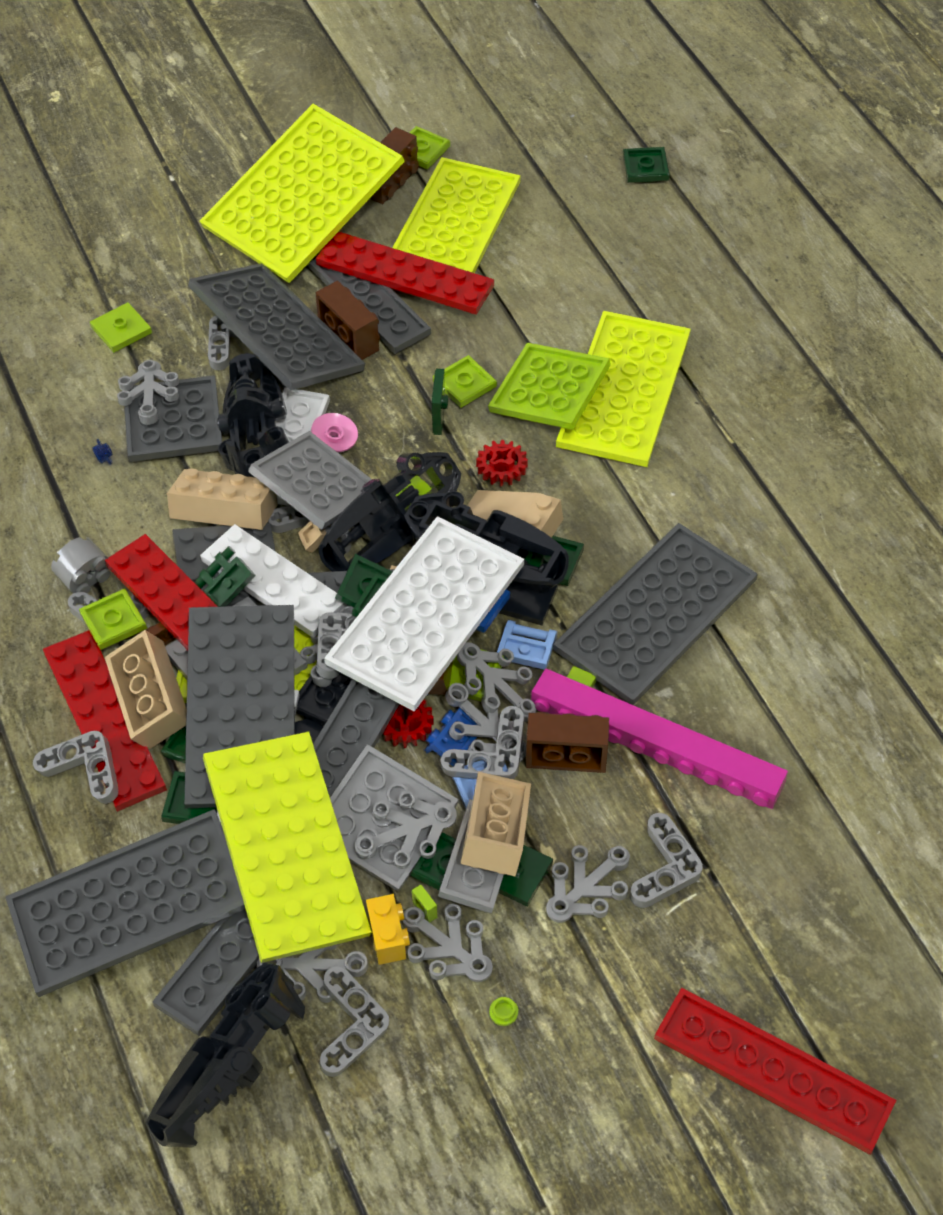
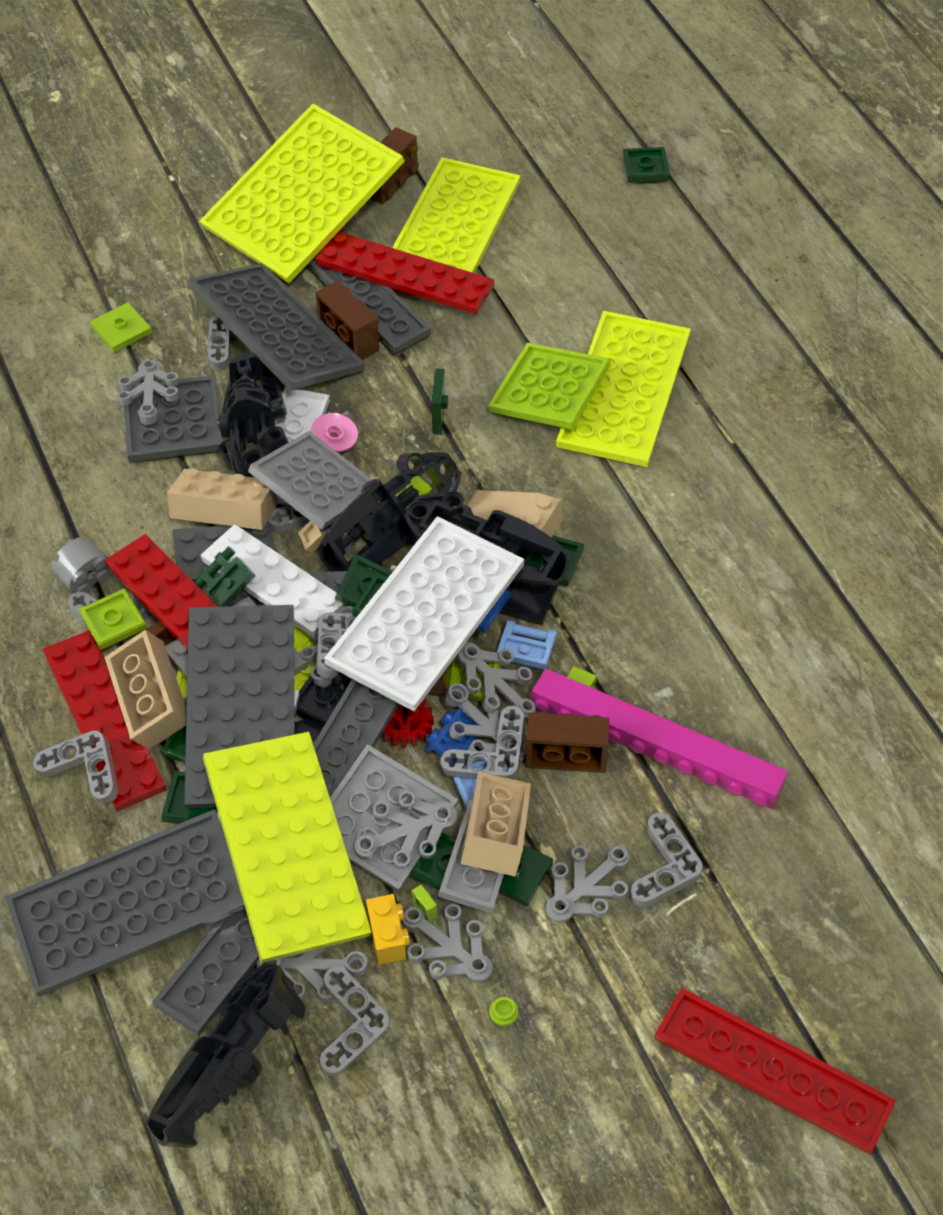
clear blue plate [92,438,113,465] -> none
lime plate [409,126,450,170] -> none
lime plate [432,355,497,408] -> none
red gear [476,440,528,486] -> none
dark grey plate [553,523,758,705] -> none

